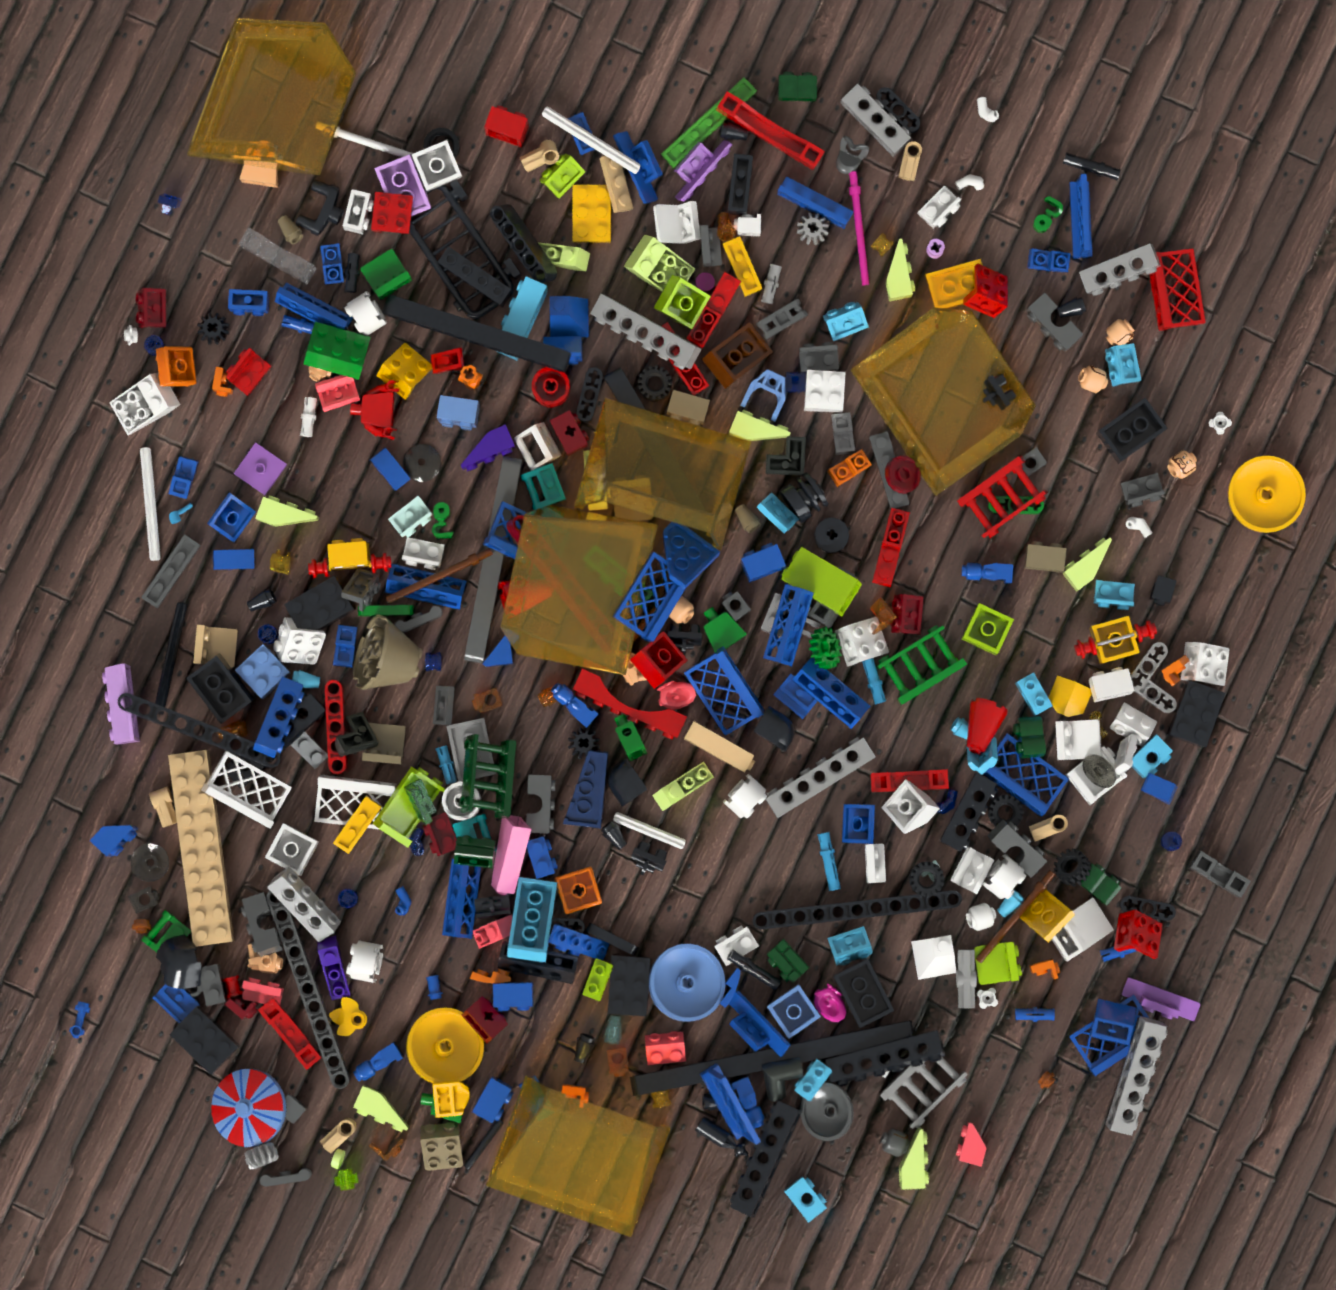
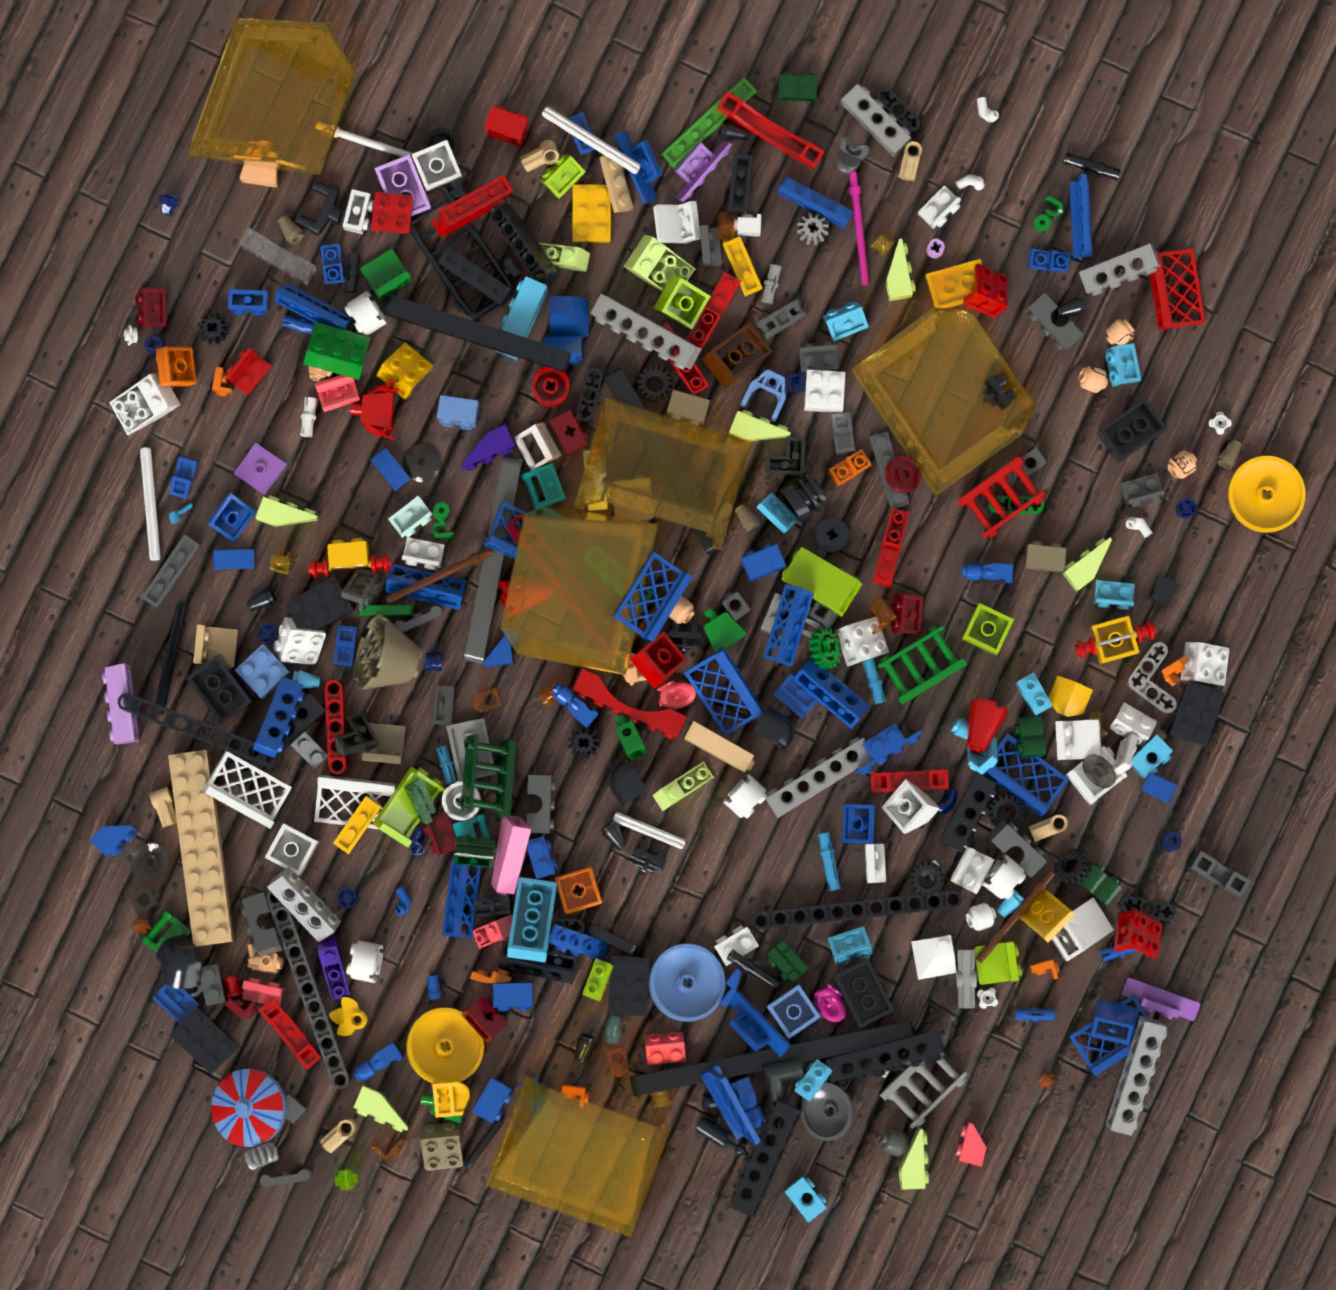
blue bar [69,1001,90,1039] -> none
clear orange cone [218,720,248,739] -> none
yellowish green tile [331,1149,345,1169] -> none
red slope [431,348,464,374] -> none
orange piece [458,365,483,390] -> none
dark blue wing [563,750,608,828] -> none
blue plate [663,519,720,590] -> none
magenta tile [696,272,715,292] -> none
white brick [1088,667,1134,702] -> none
none -> red fence [431,175,513,238]
none -> blue bracket [855,724,923,775]
none -> clear blue wheel [1176,499,1197,519]
none -> dark tan cone [1218,440,1242,469]

